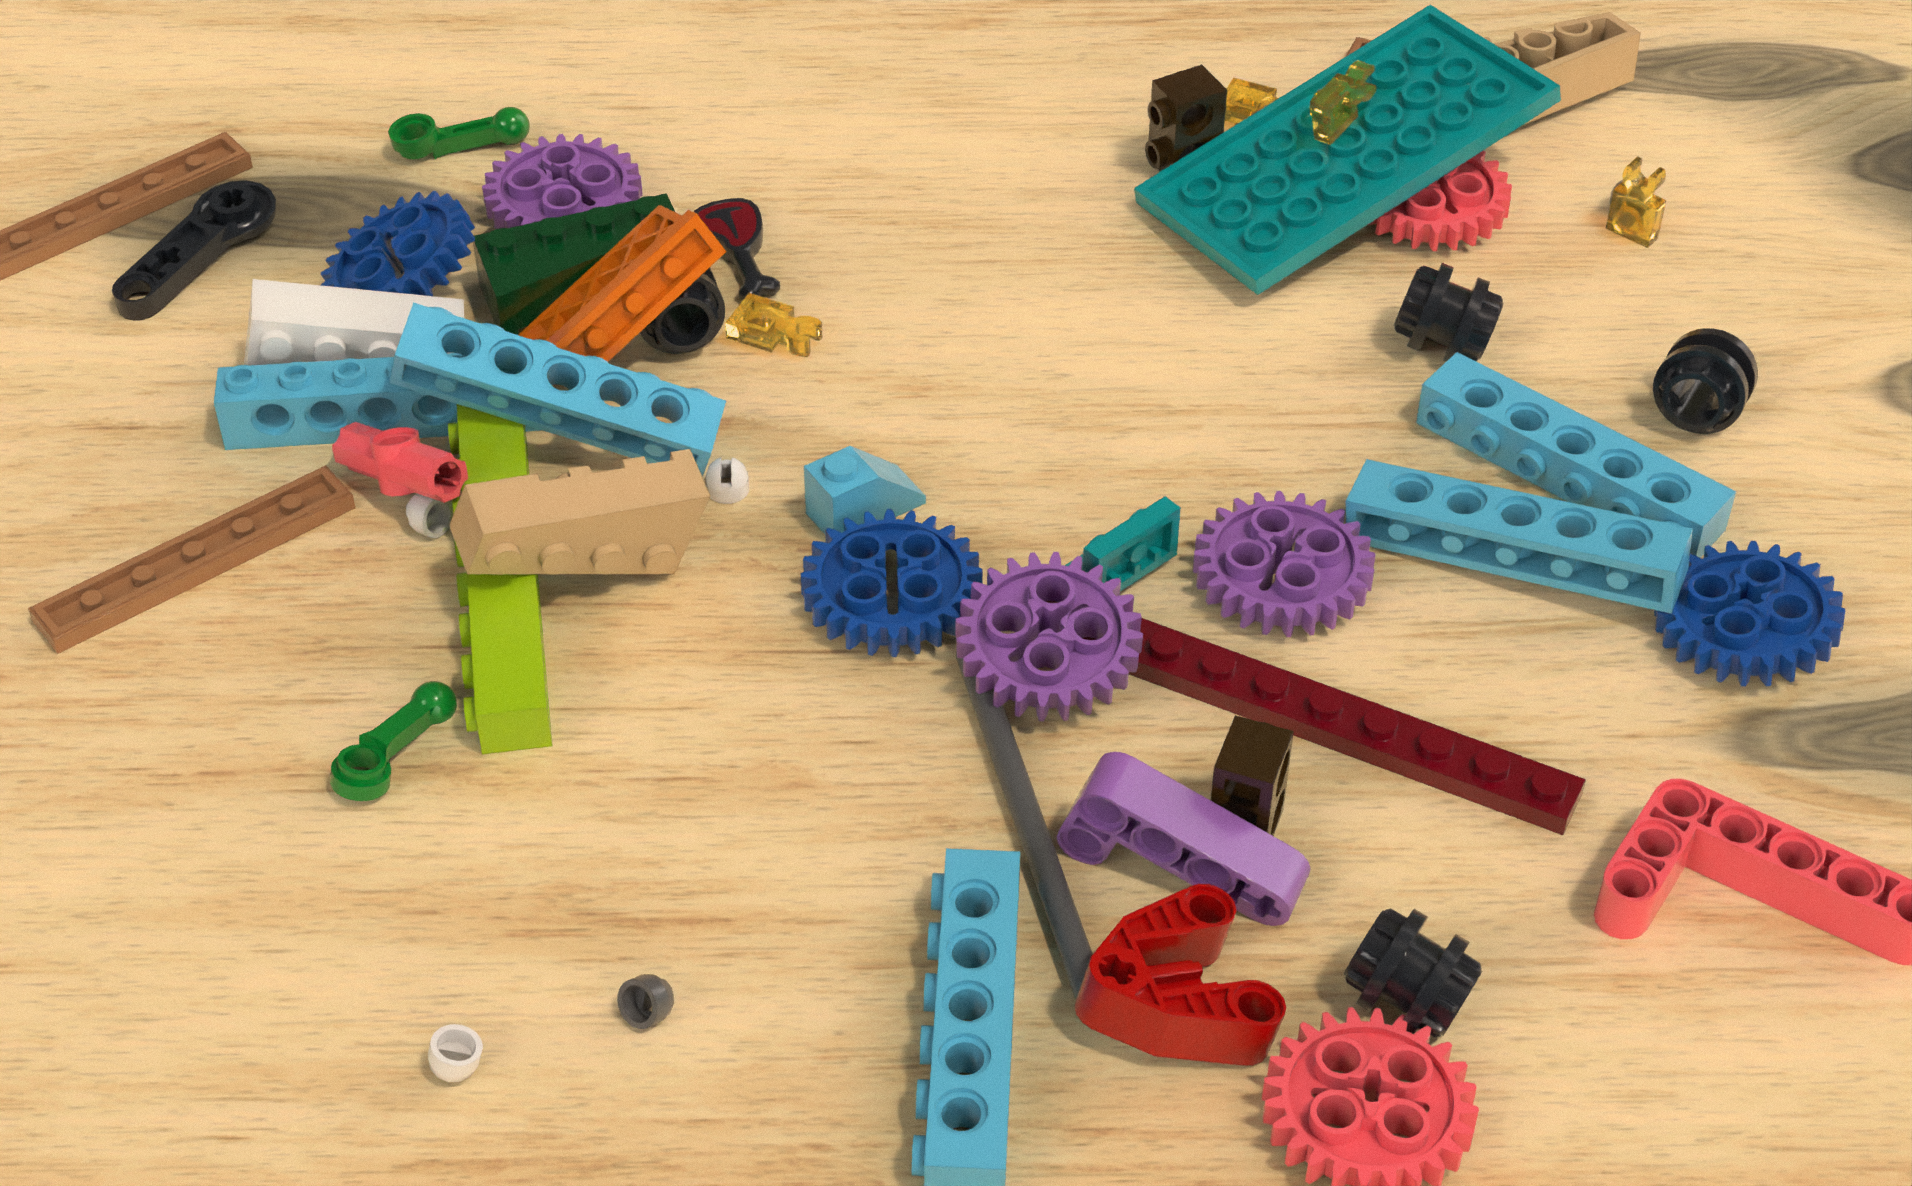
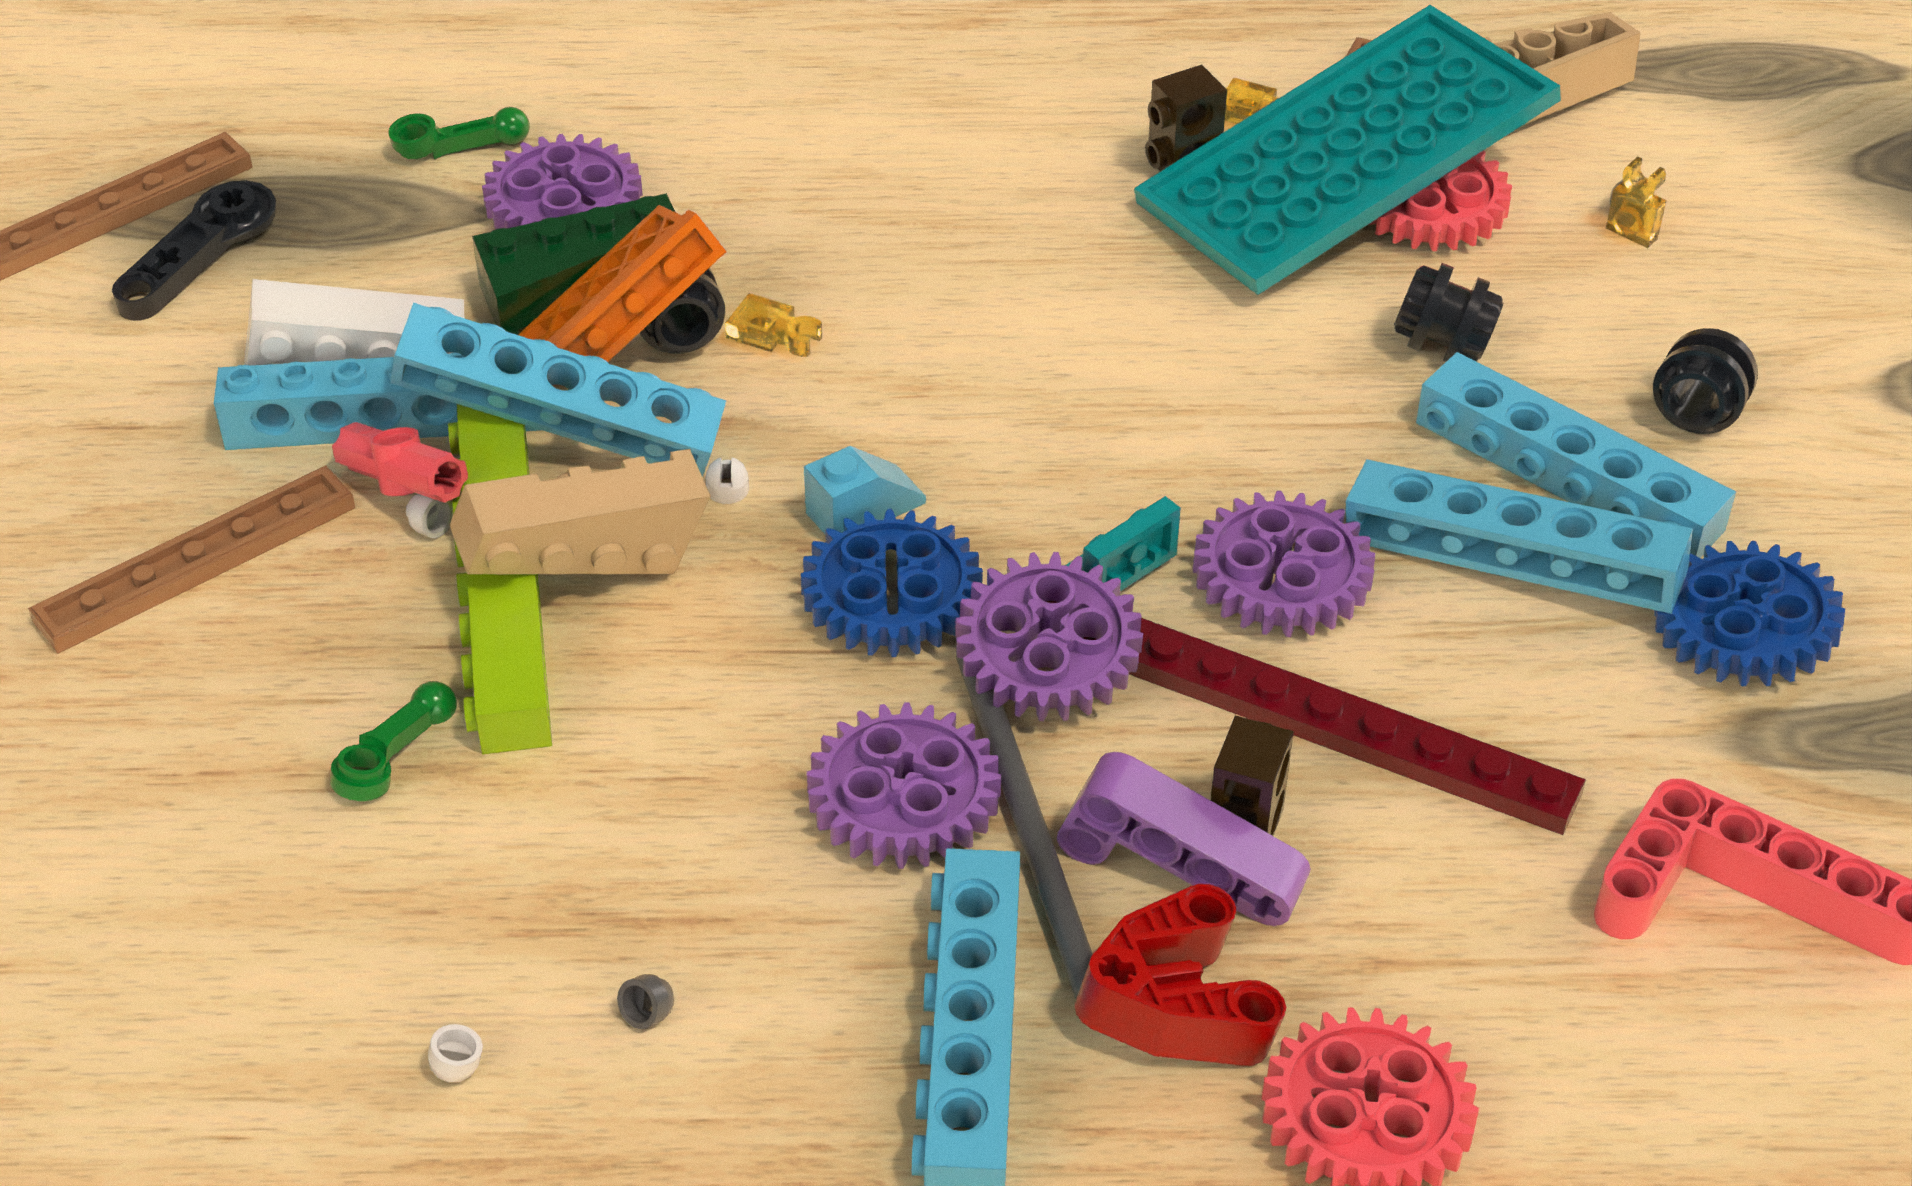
blue gear [320,191,475,296] -> none
black piece [694,198,780,303] -> none
clear yellow plate [1310,60,1377,145] -> none
black piece [1344,908,1483,1037] -> none
none -> medium lavender gear [807,702,1001,869]

